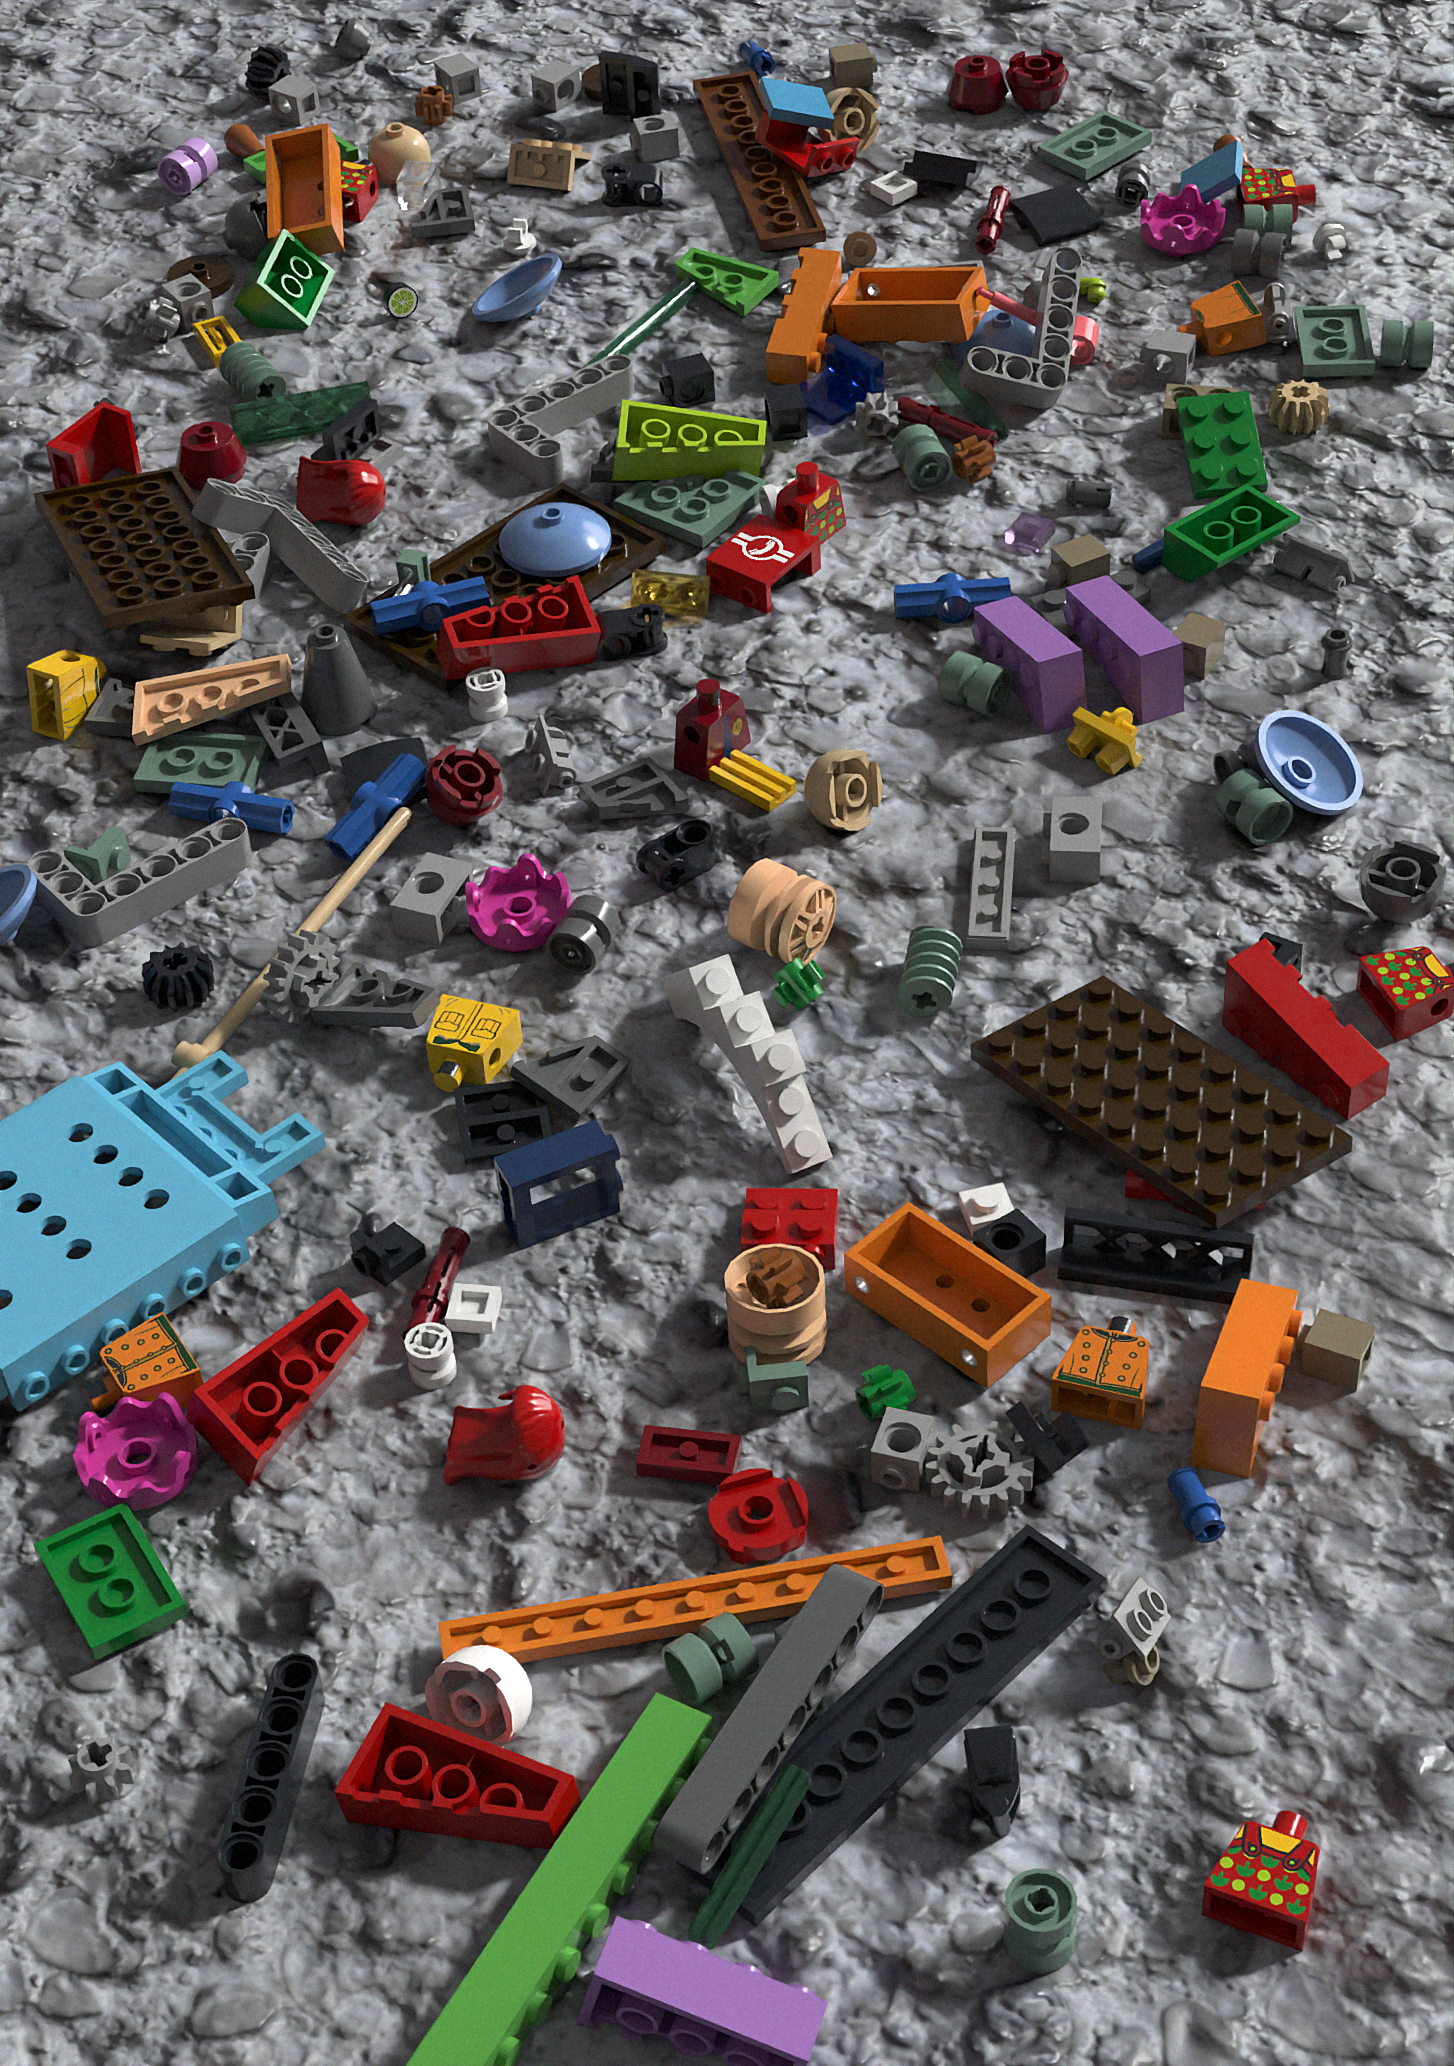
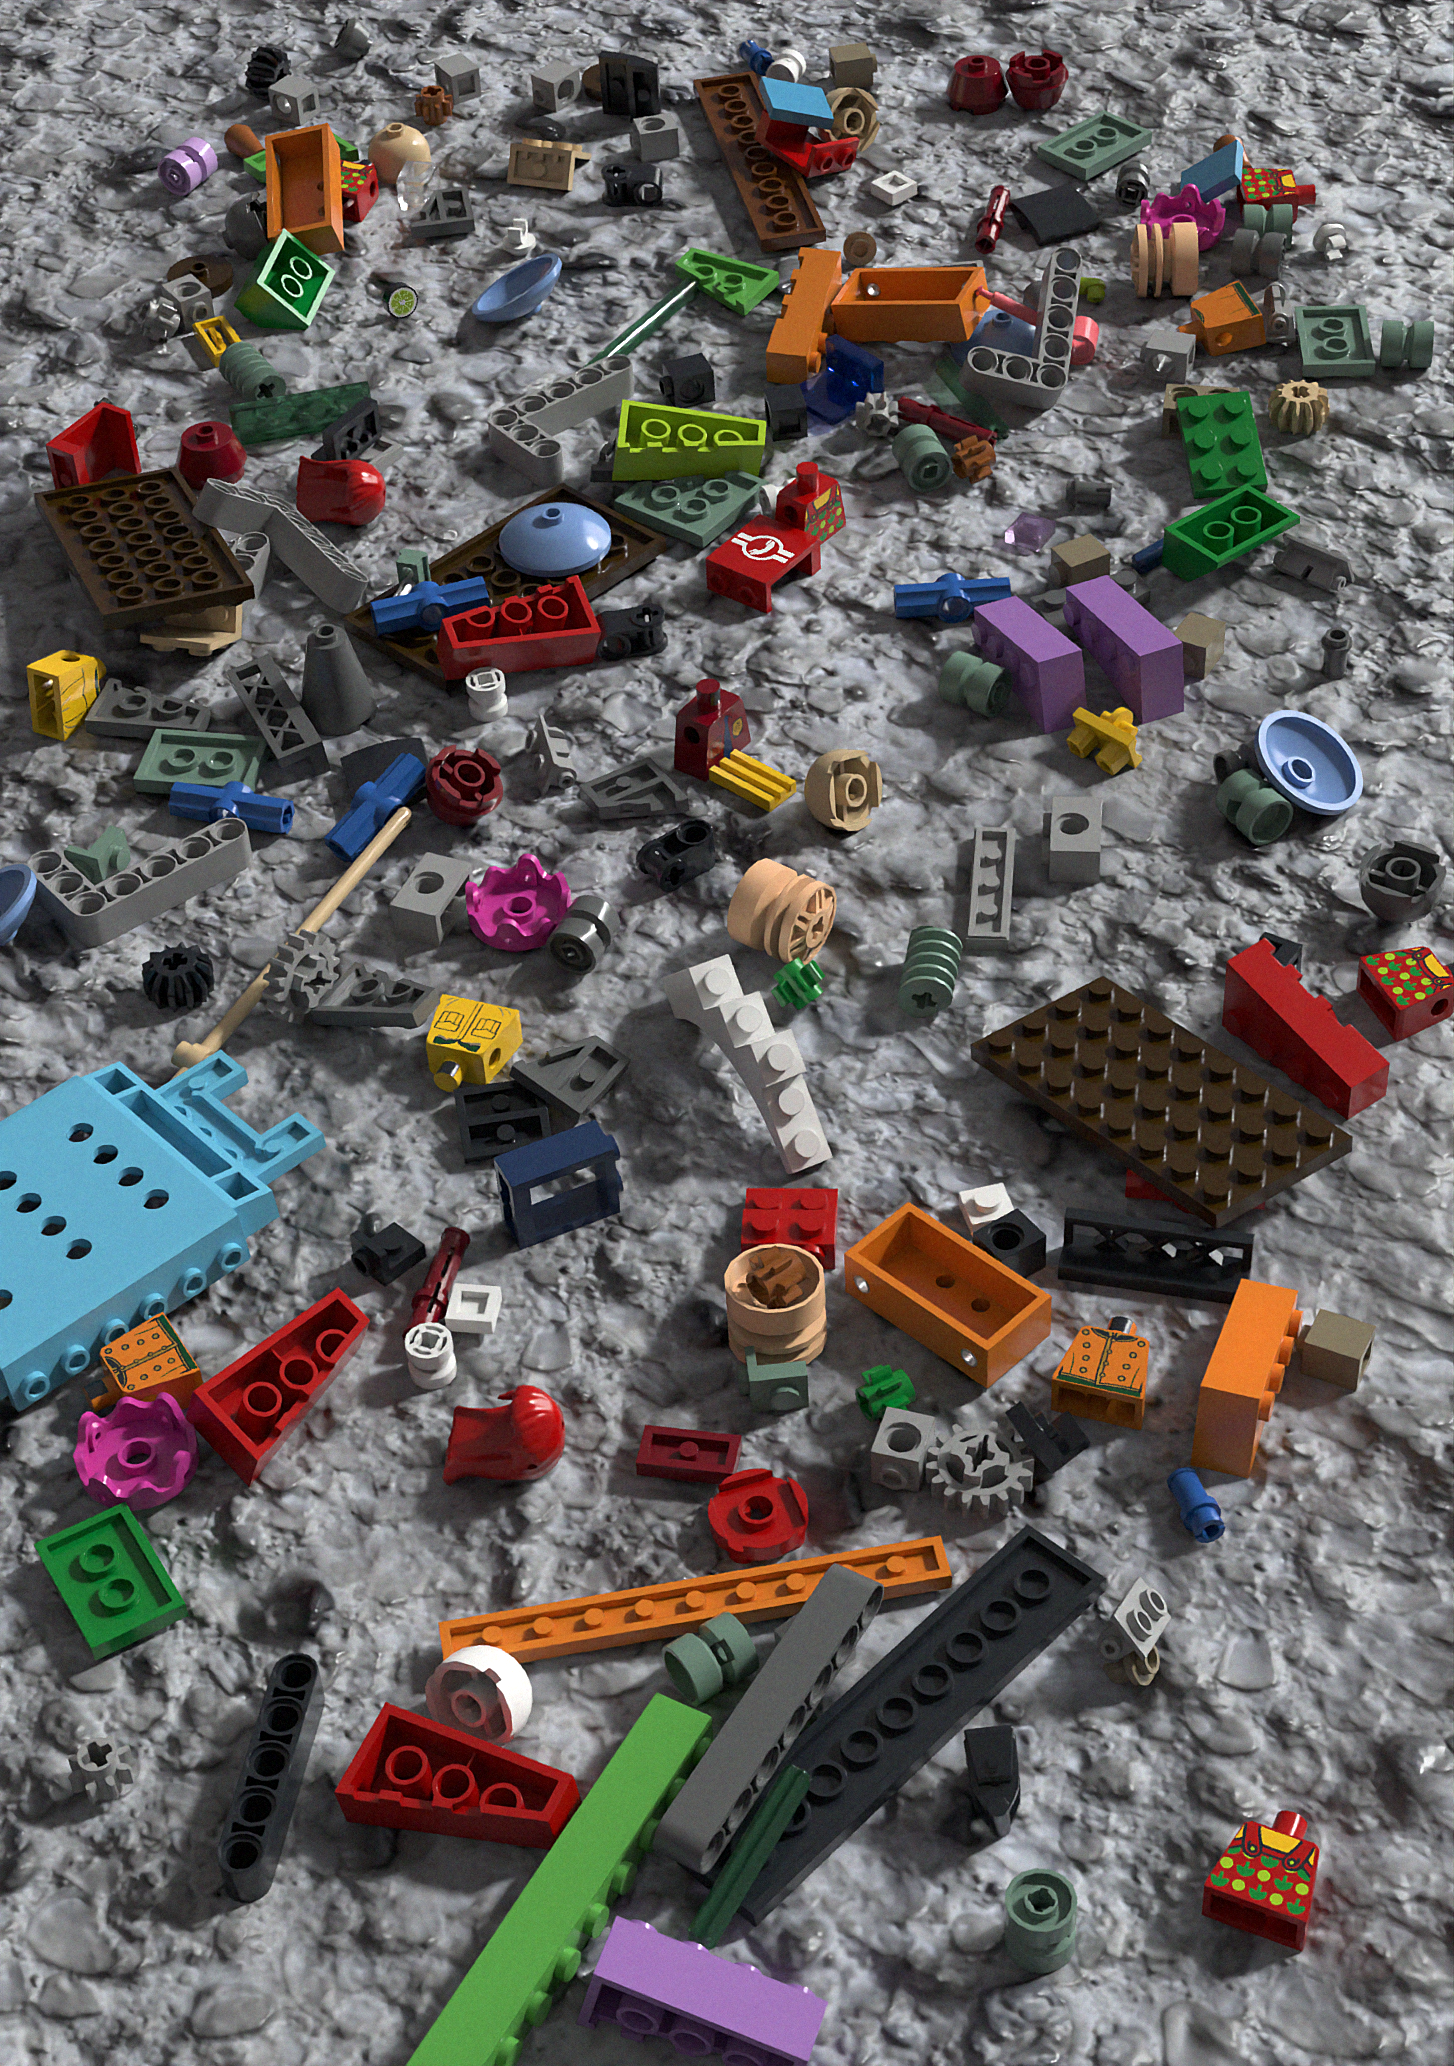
light nougat wing [132,653,292,746] -> none
clear yellow tile [631,569,710,617] -> none
black slope [903,150,984,186] -> none
none -> white wheel [766,49,806,83]
none -> light nougat wheel [1130,222,1199,298]

